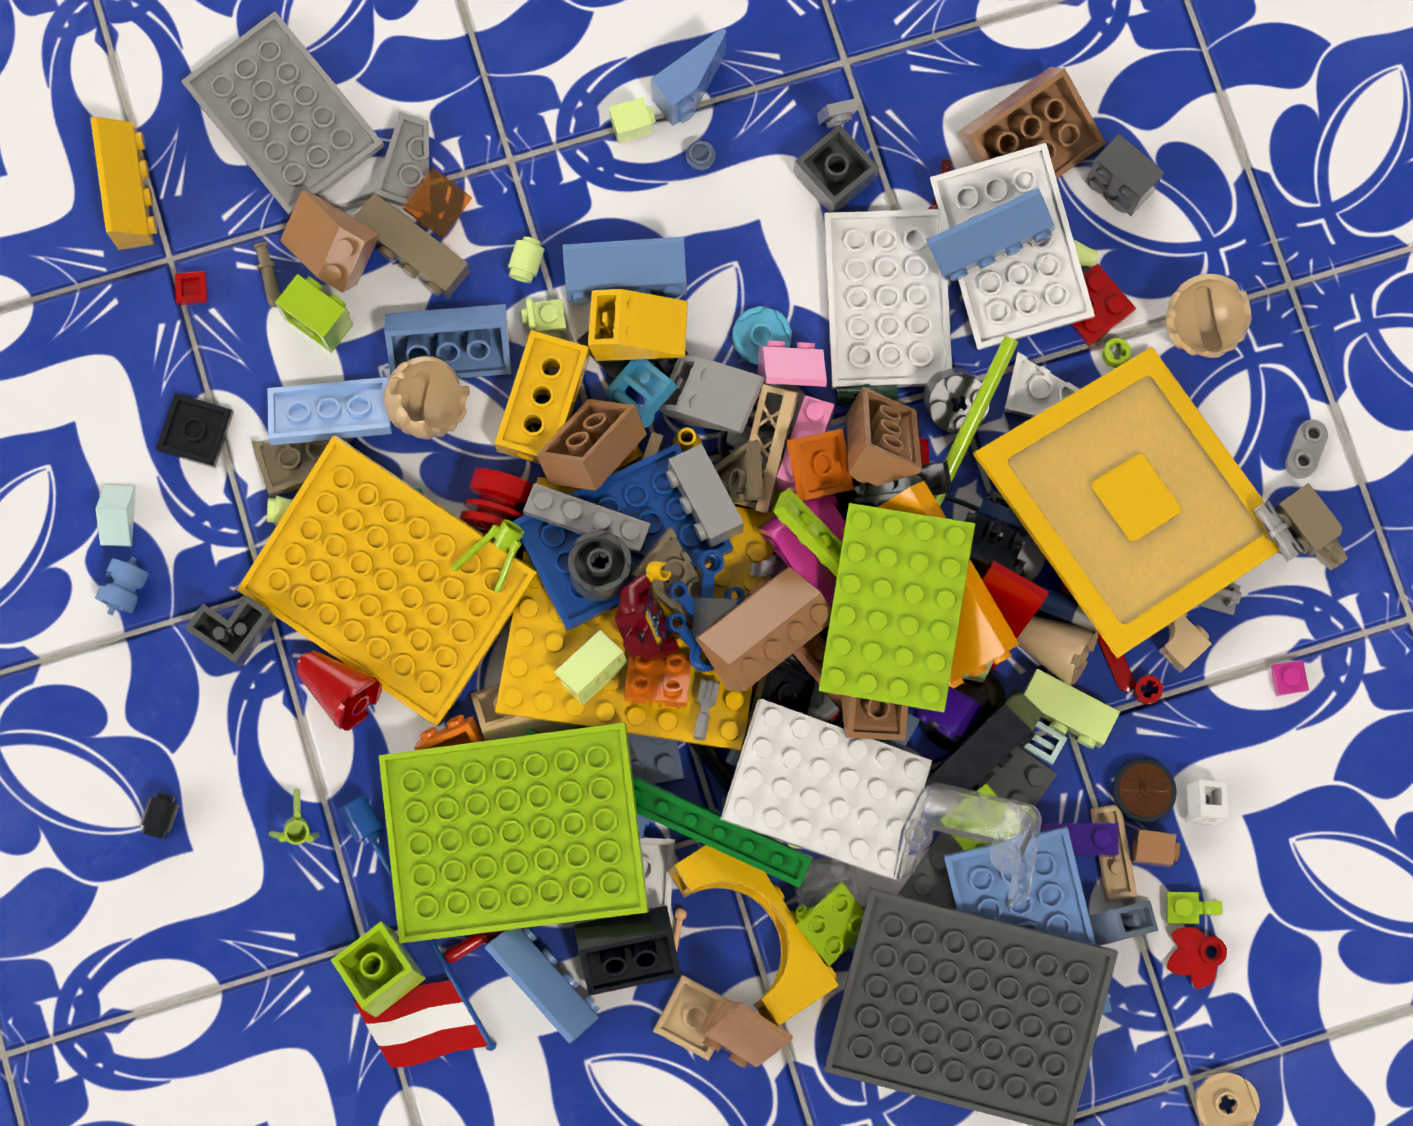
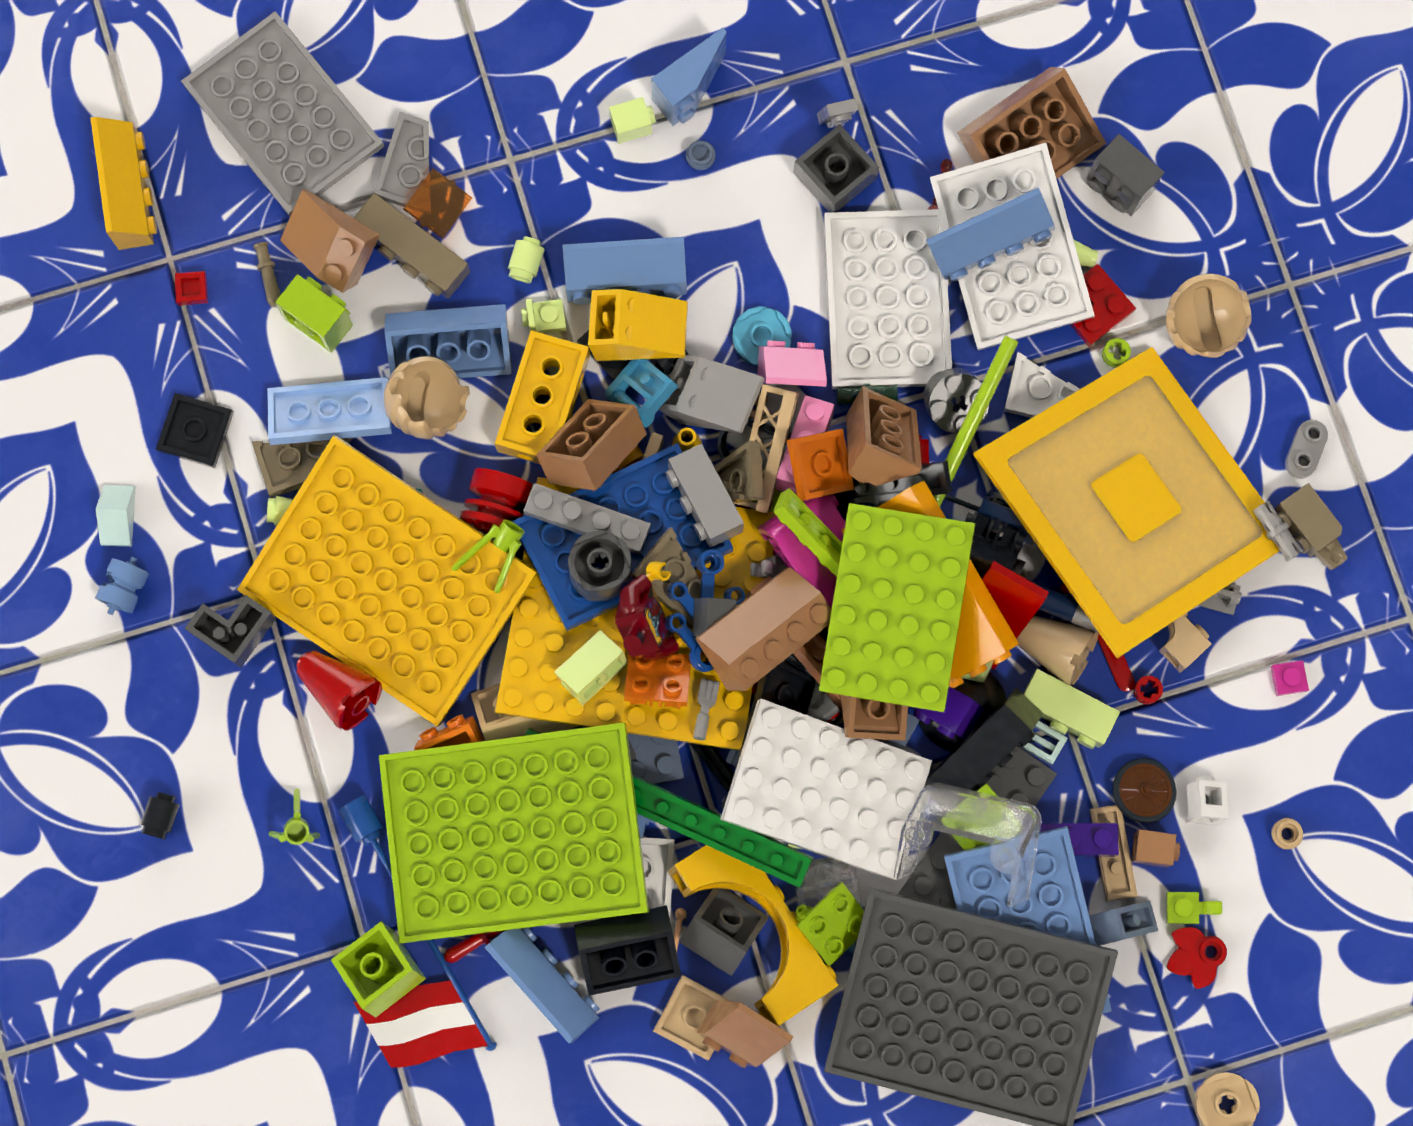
none -> dark grey slope [679,888,769,976]
none -> tan plate [1271,818,1303,850]

